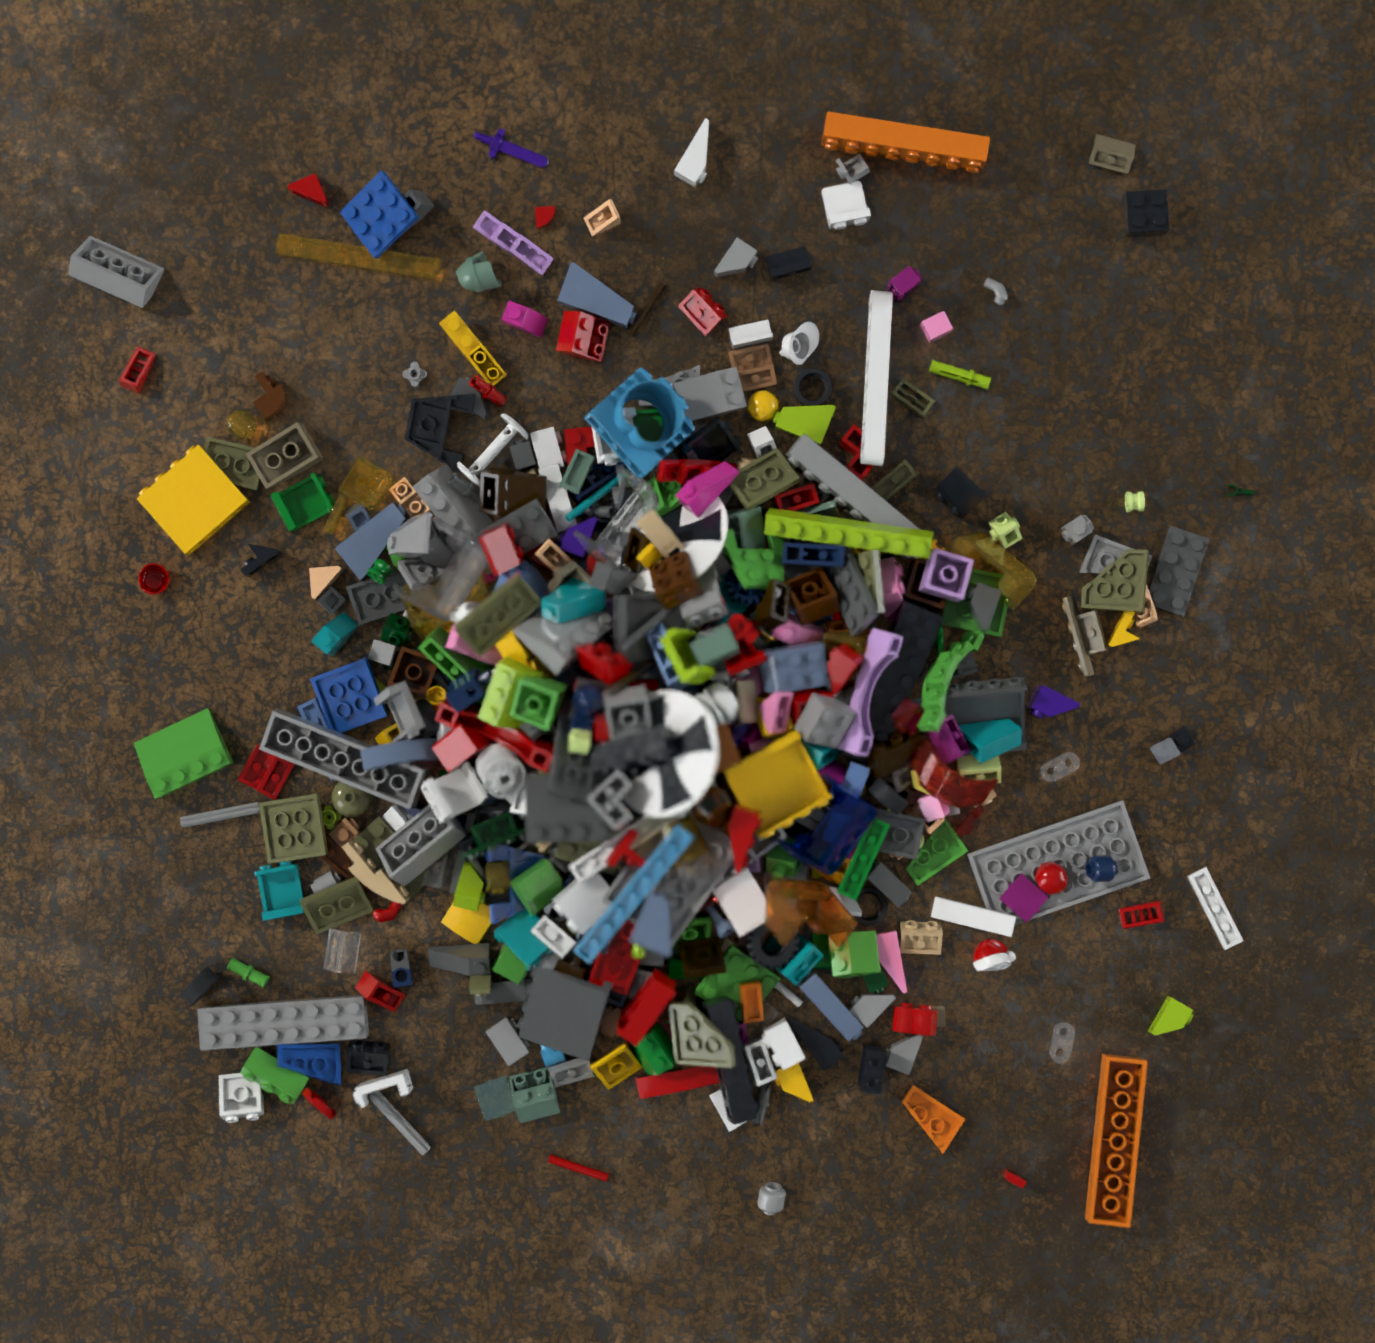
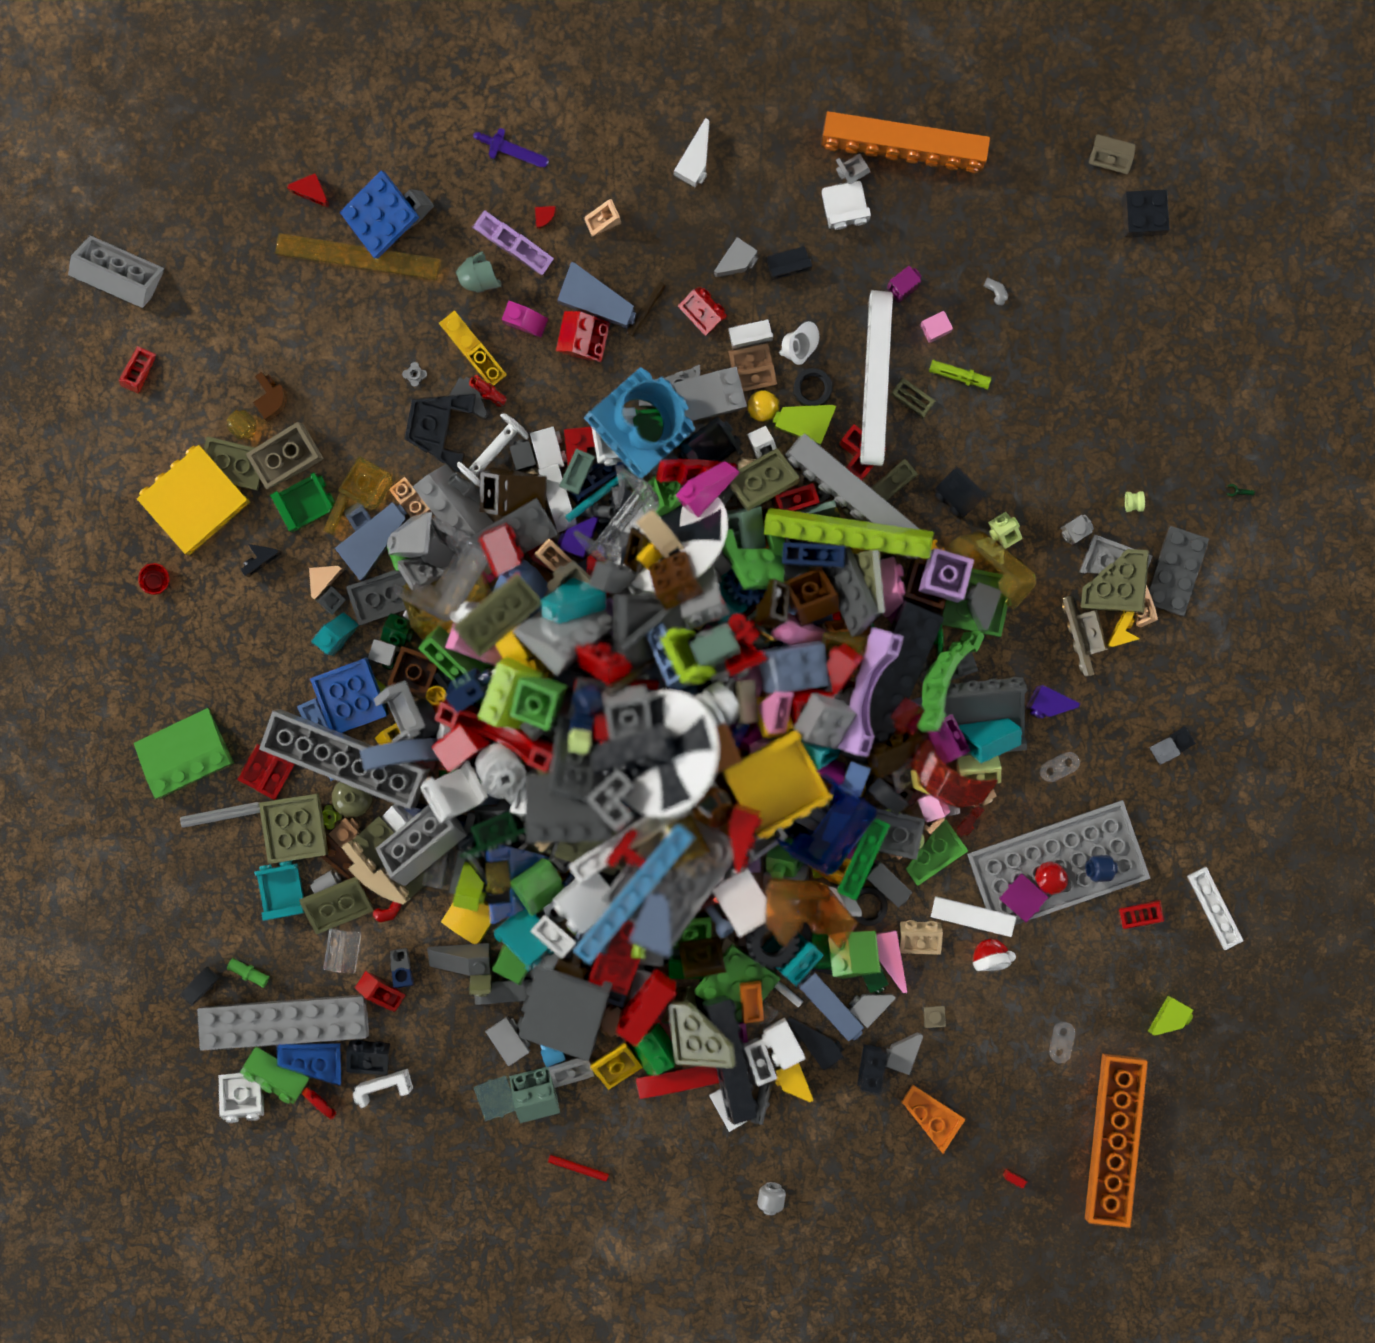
green wheel [367,559,393,585] -> none
light grey axle [368,1090,431,1155] -> none
red brick [892,1002,938,1036] -> none

